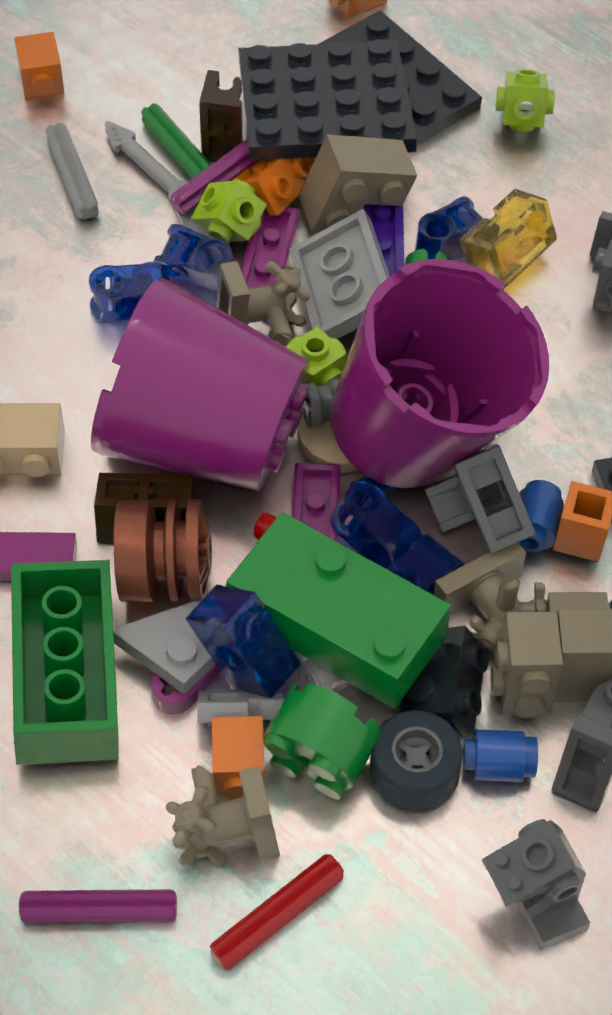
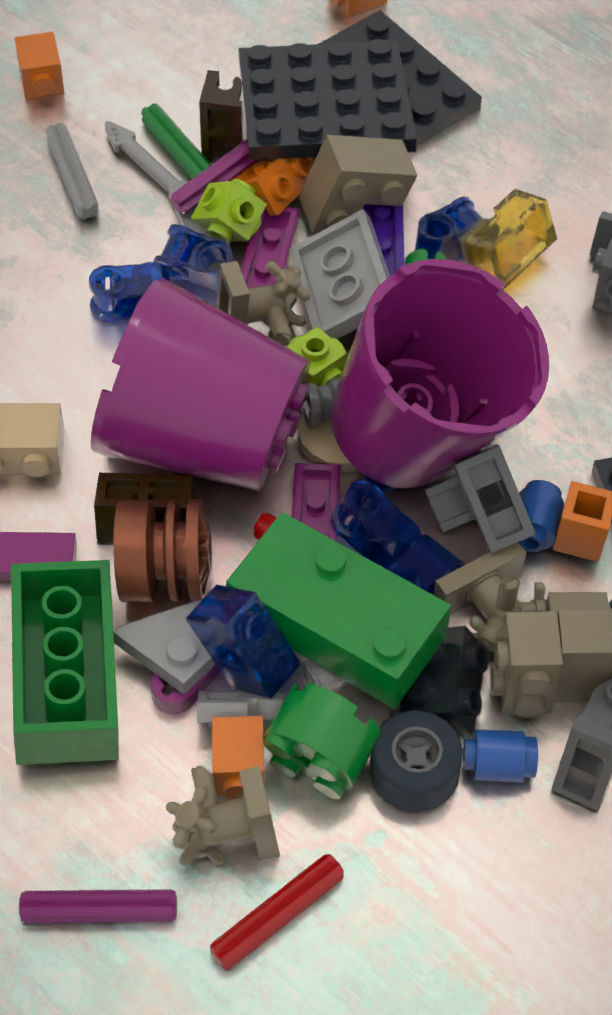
dark grey tile [481,819,591,950] -> none
lime brick [495,69,555,132] -> none

